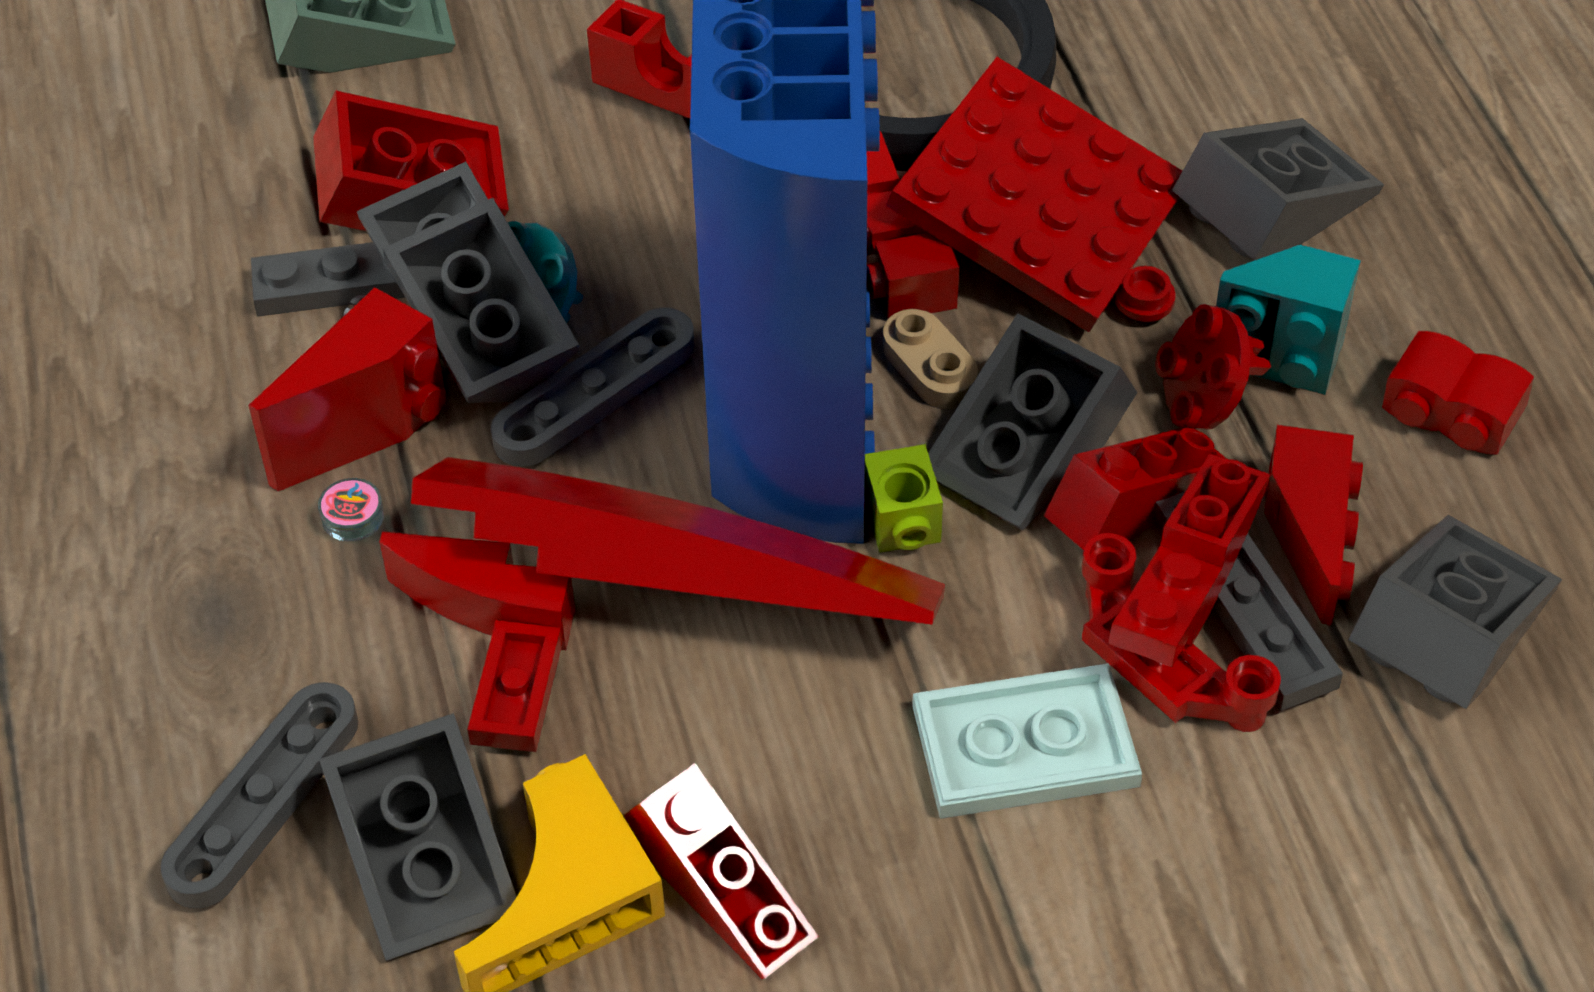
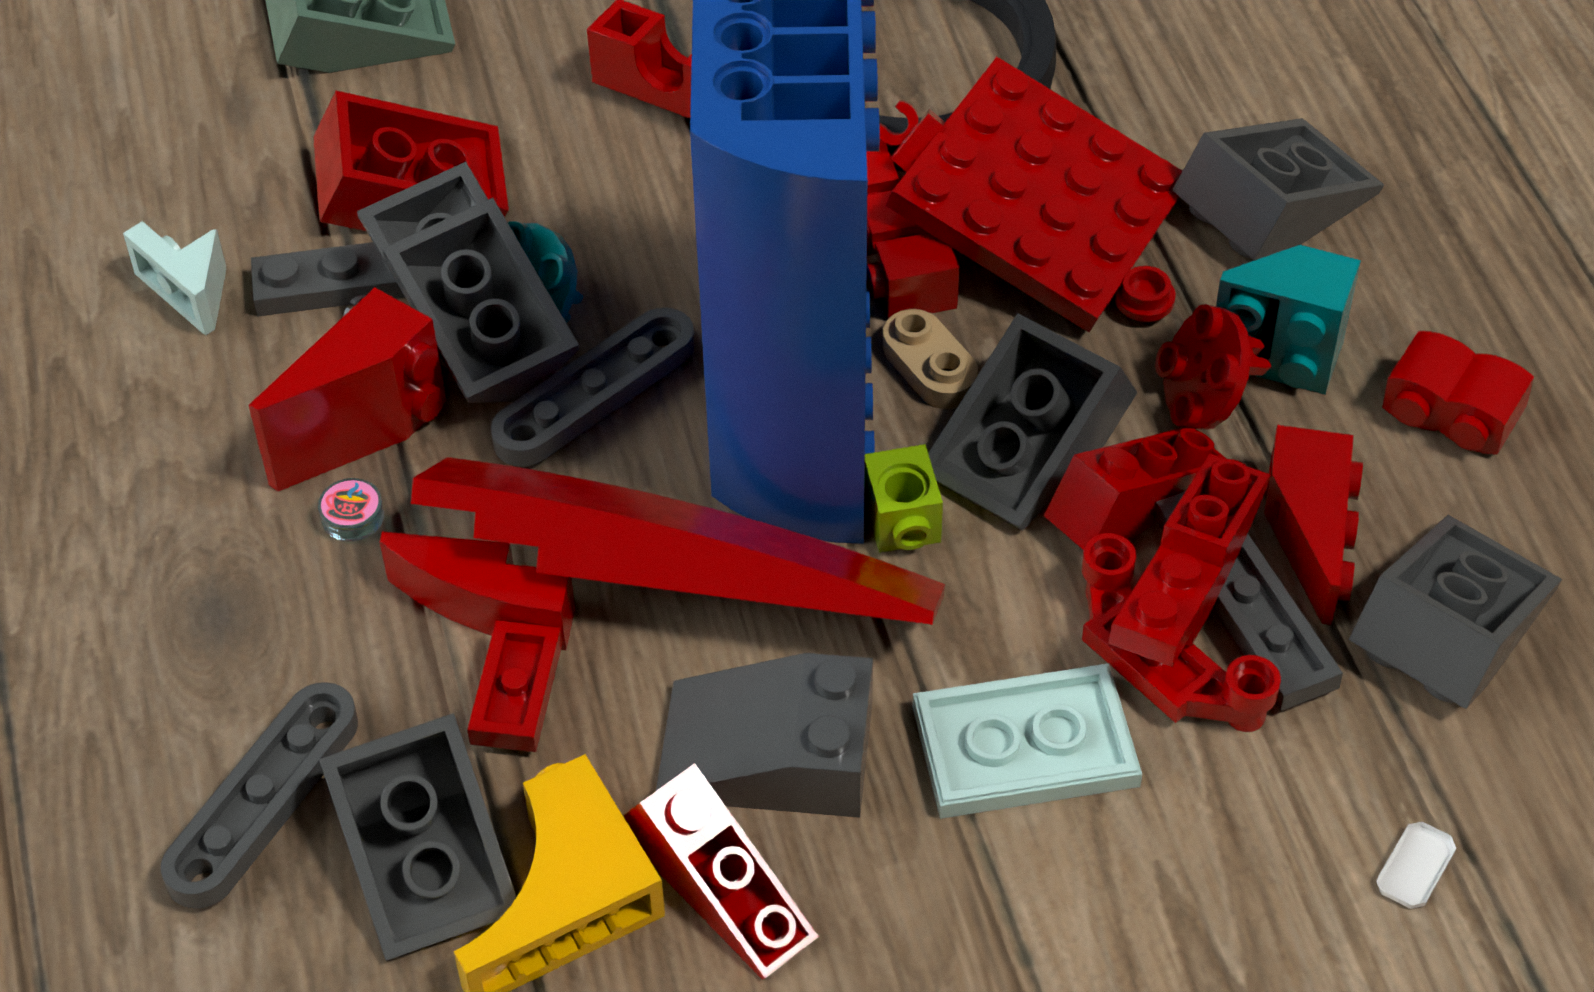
none -> light aqua slope [123,221,226,336]
none -> dark grey slope [656,653,873,818]
none -> red tile [879,100,946,172]
none -> white piece [1376,822,1456,909]

